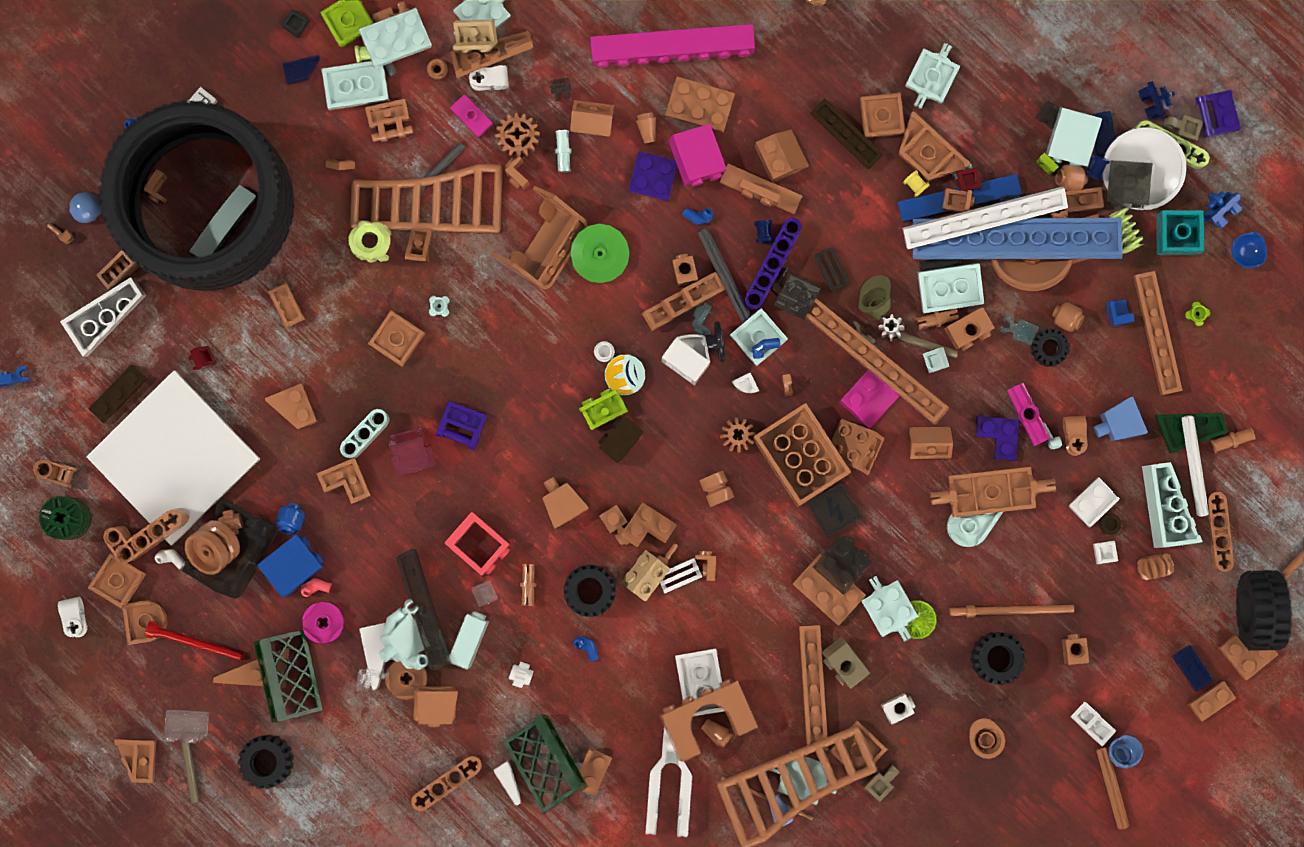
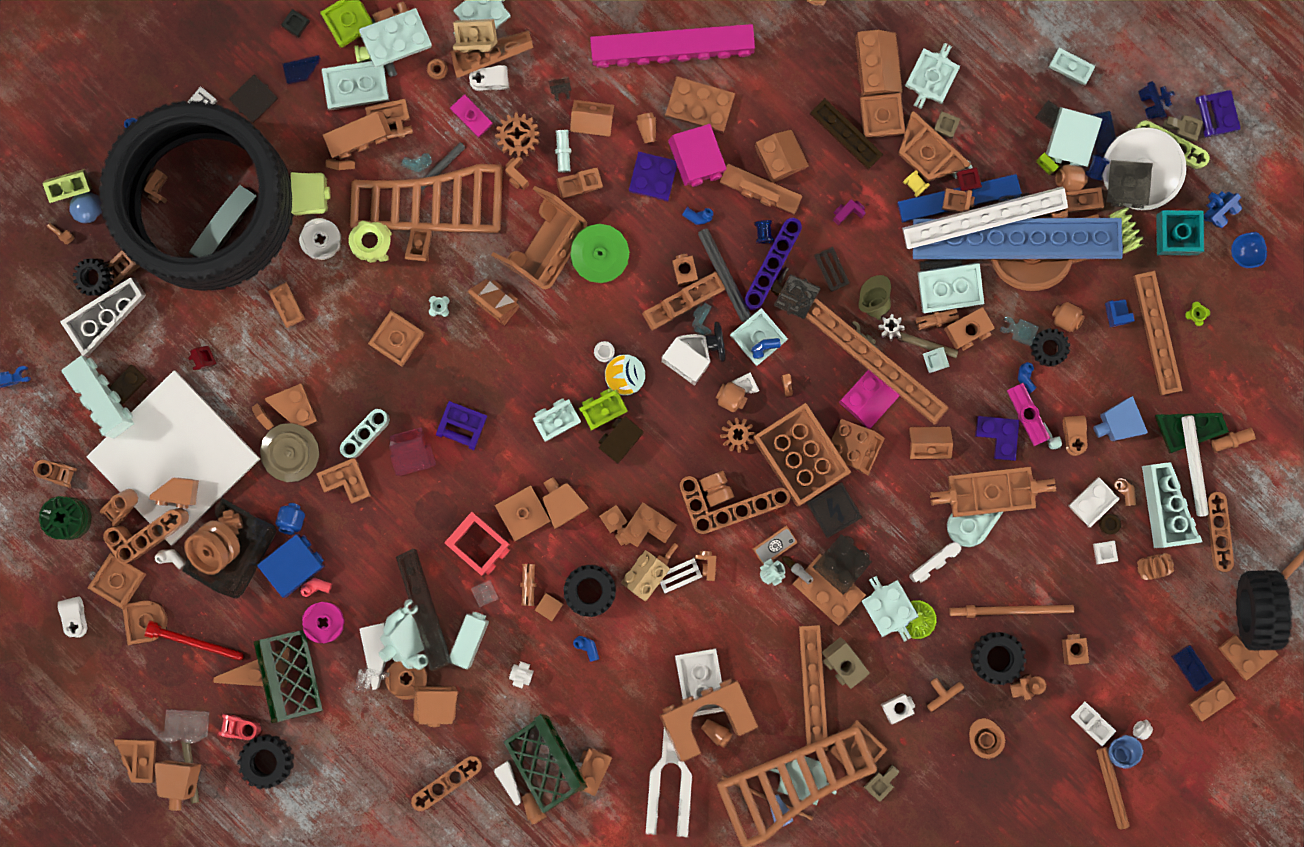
none -> yellowish green brick [43,169,92,203]
none -> light aqua wedge [61,356,134,438]
none -> black tyre [73,258,114,296]
none -> nougat piece [100,489,138,527]
none -> nougat slope [149,478,199,509]
none -> nougat torso [155,760,201,810]
none -> coral piece [218,714,261,740]
none -> clear smoke piece [229,75,278,123]
none -> nougat tile [252,403,274,430]
none -> dark tan piece [260,423,319,482]
none -> yellowish green torso [291,172,331,216]
none -> white plate [299,218,341,260]
none -> nougat brick [323,111,392,160]
none -> clear light blue arm [401,153,432,172]
none -> nougat slope [468,279,520,326]
none -> nougat plate [495,485,551,541]
none -> nougat cone [521,792,547,825]
none -> light aqua bracket [533,398,581,442]
none -> nougat tile [535,593,563,621]
none -> nougat slope [556,168,603,200]
none -> nougat beam [680,476,790,534]
none -> nougat head [716,382,748,412]
none -> slope [752,525,798,565]
none -> light aqua gear [760,559,786,586]
none -> light grey piece [782,556,813,584]
none -> magenta bracket [833,199,866,226]
none -> nougat slope [855,30,903,97]
none -> white hinge [909,542,961,583]
none -> nougat piece [927,678,964,712]
none -> dark tan plate [934,111,960,139]
none -> nougat hips [1010,674,1046,700]
none -> blue arm [1018,362,1037,394]
none -> light aqua plate [1049,48,1095,86]
none -> nougat arm [1114,478,1136,506]
none -> white plate [1133,720,1153,740]

